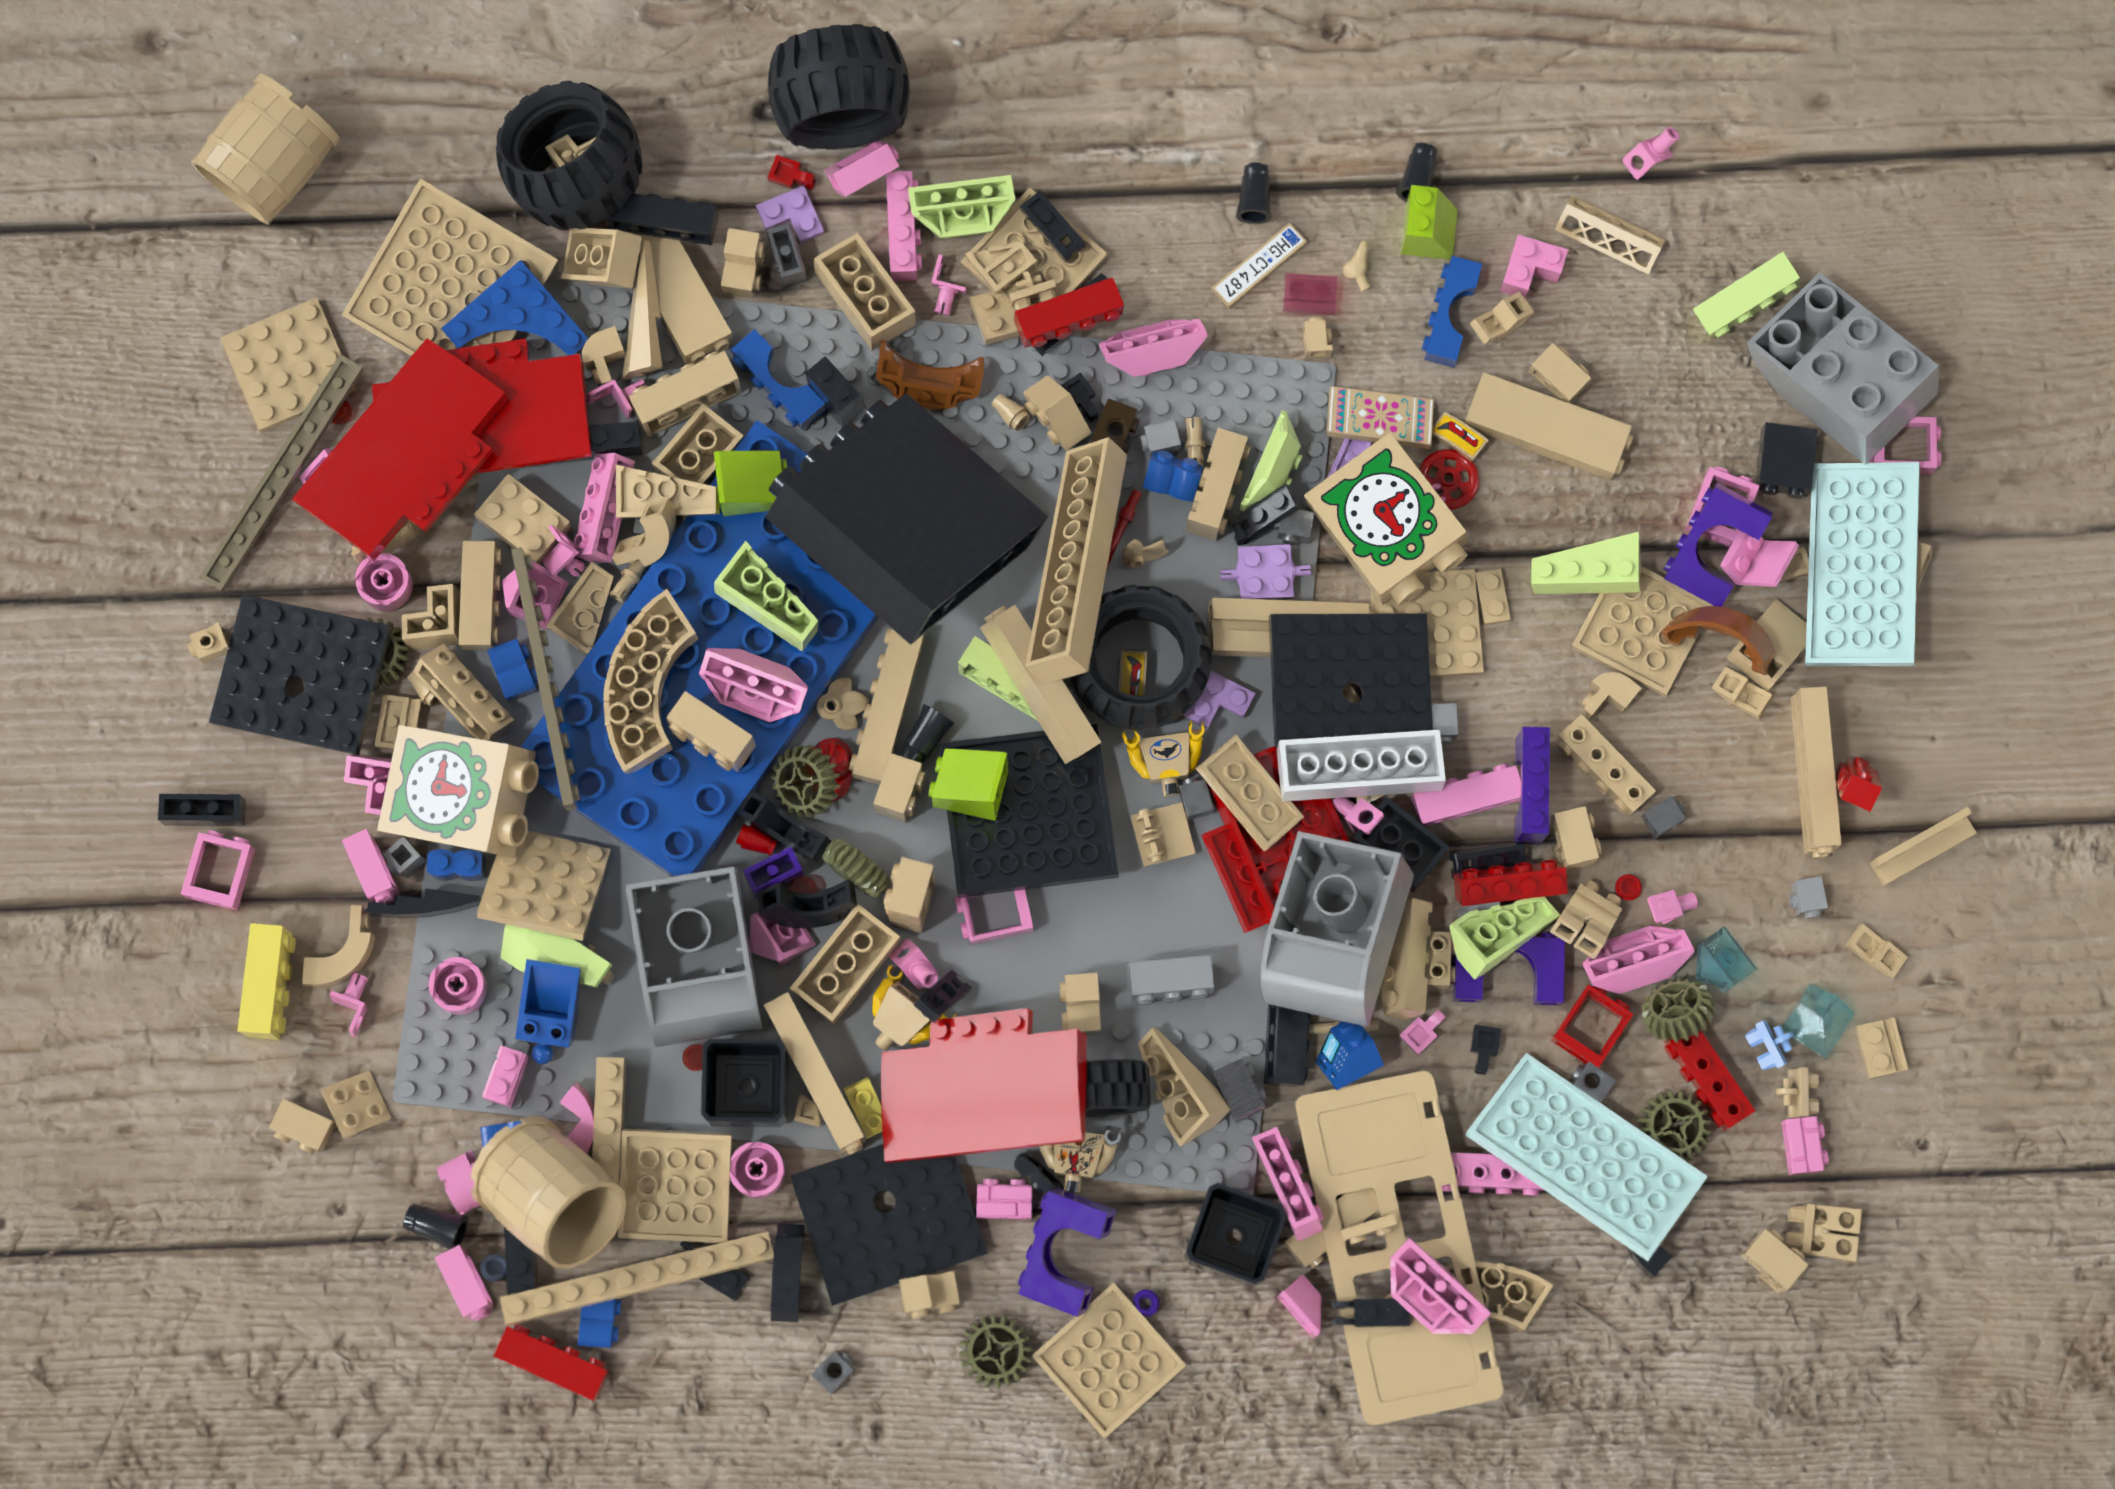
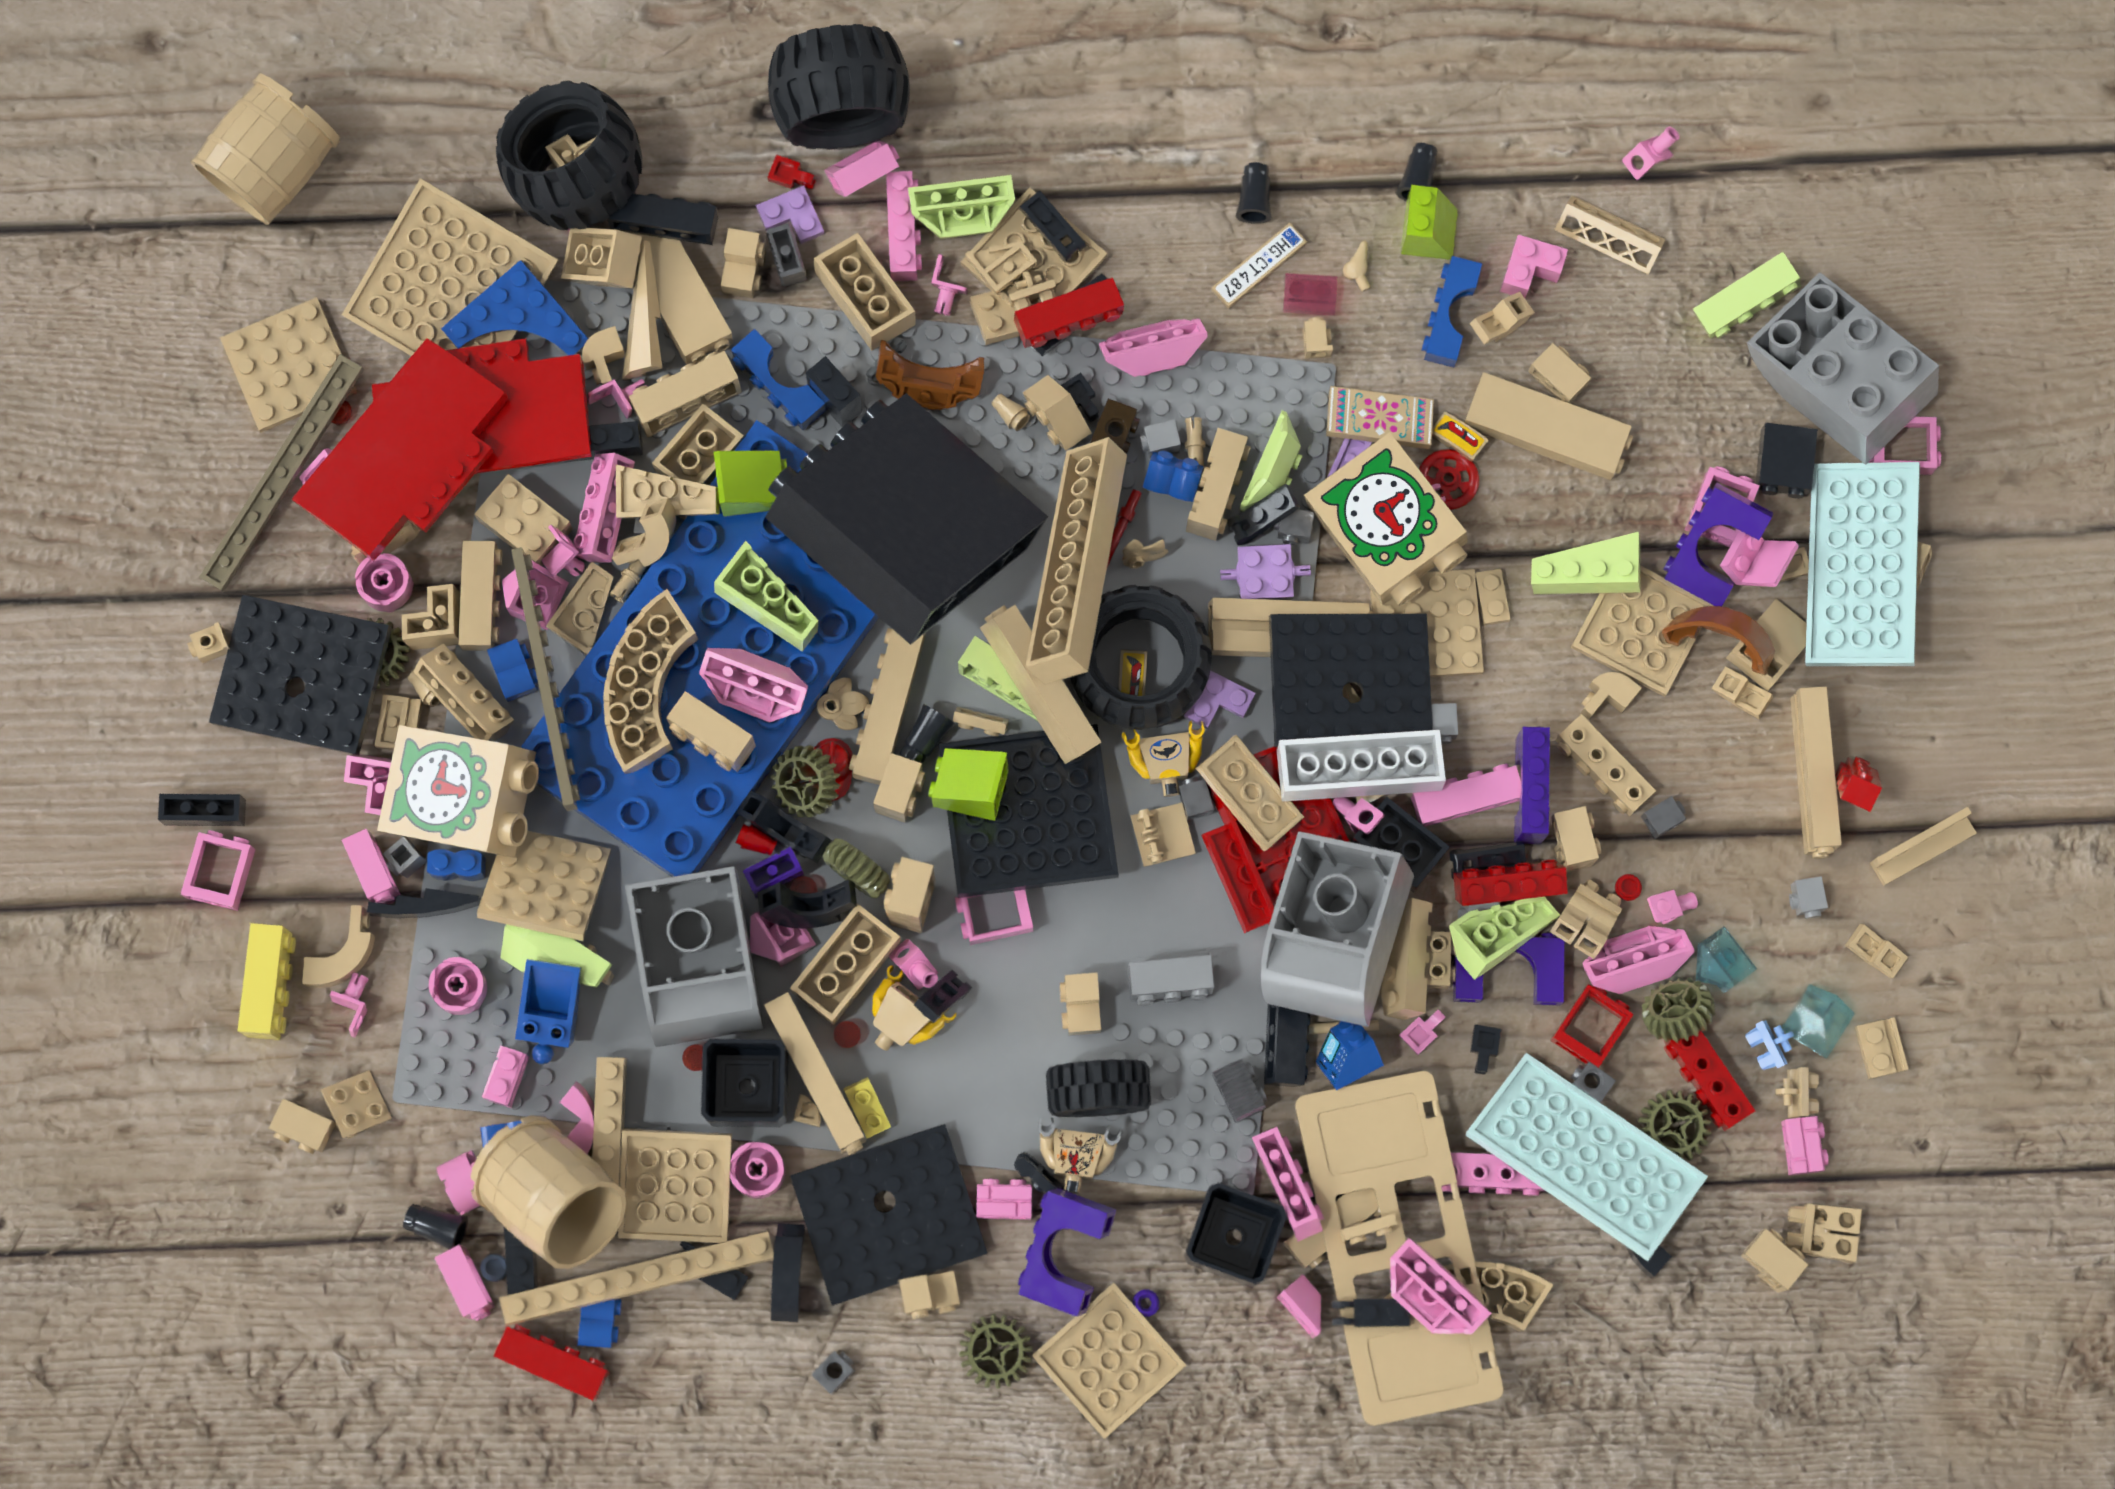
slope [881,1008,1087,1163] -> none
tan wedge [1138,1027,1231,1146] -> none
none -> clear red plate [833,1021,861,1048]
none -> tan plate [953,707,1009,736]

